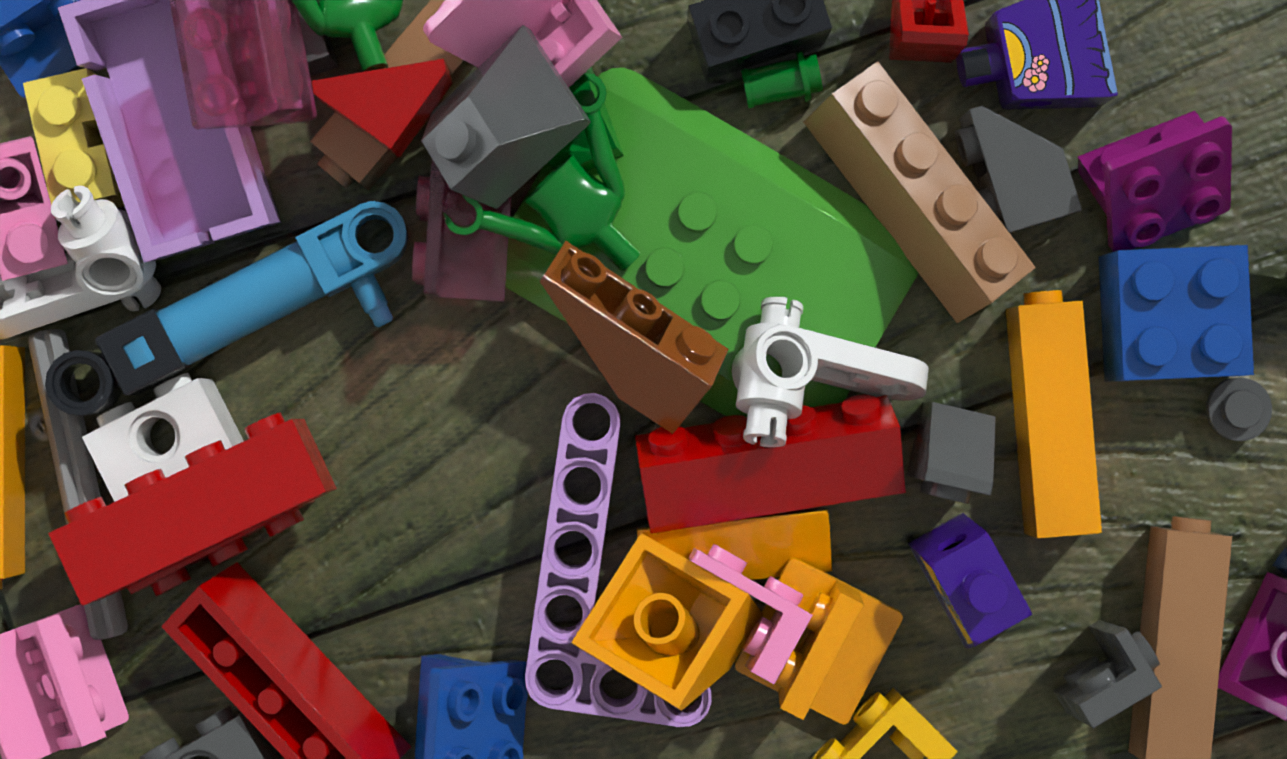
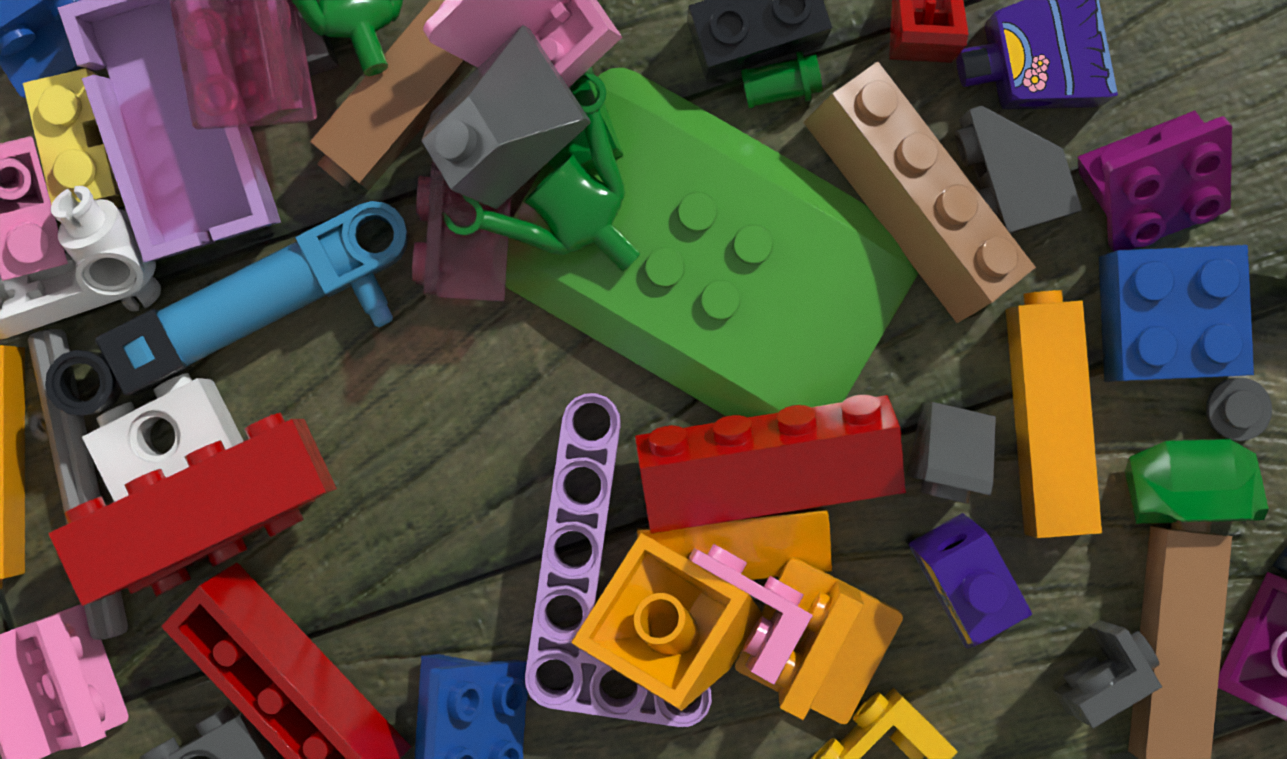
red slope [312,58,453,158] -> none
dark orange slope [540,241,729,434] -> none
white piece [732,297,929,447] -> none
none -> green slope [1125,439,1269,524]

